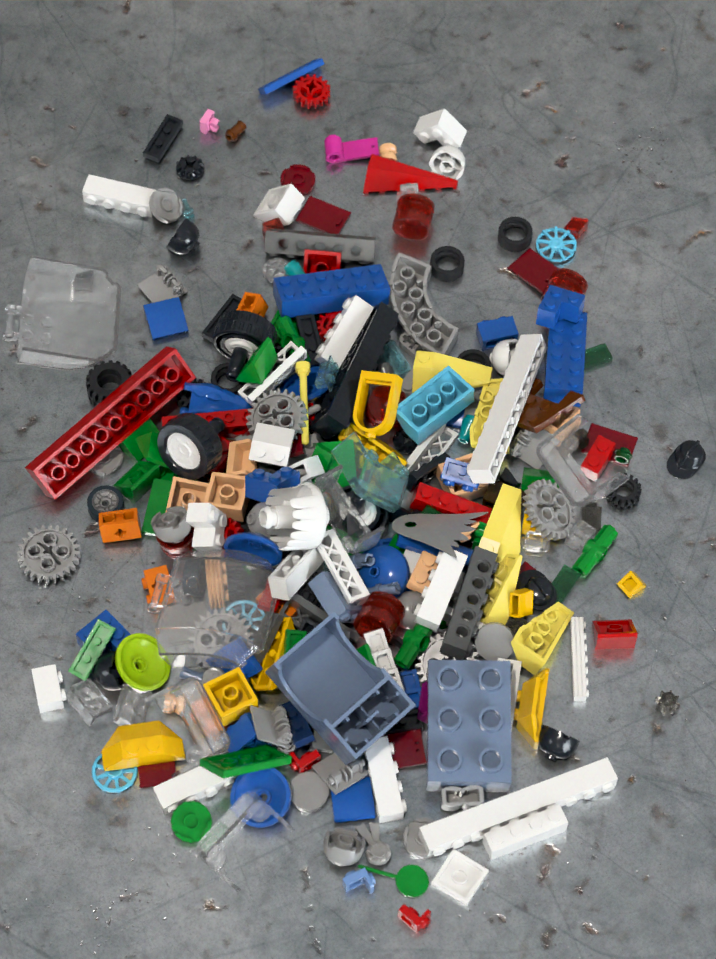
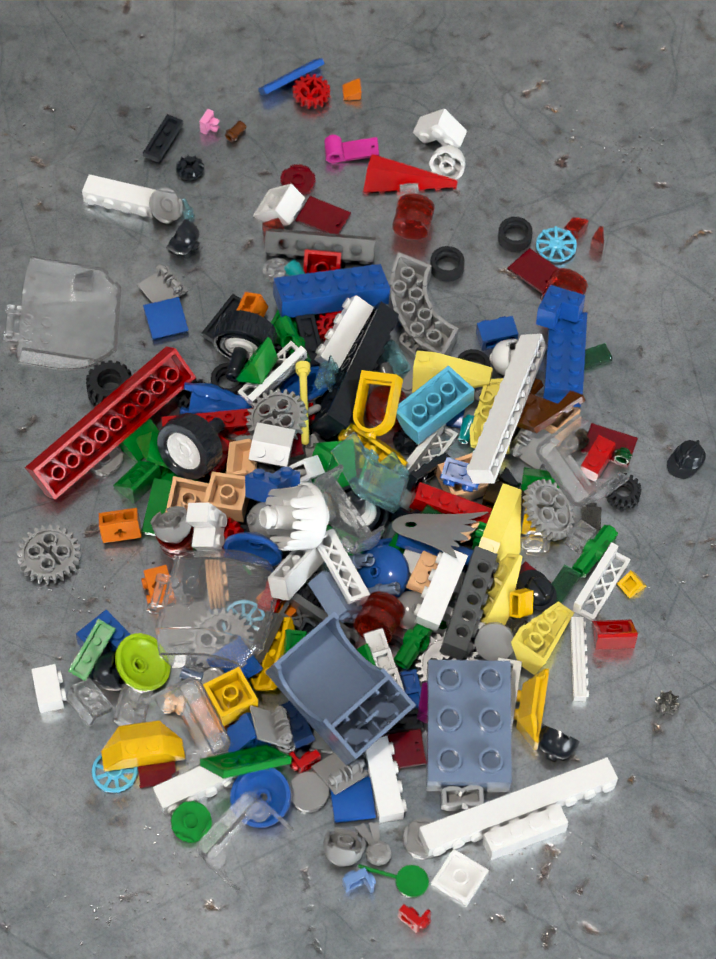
wheel [87,485,124,522] -> none
black slope [342,514,364,540] -> none
light nougat wheel [379,143,397,161] -> none
none -> orange slope [342,78,361,100]
none -> white fence [573,543,631,621]
none -> clear red slope [590,226,604,254]

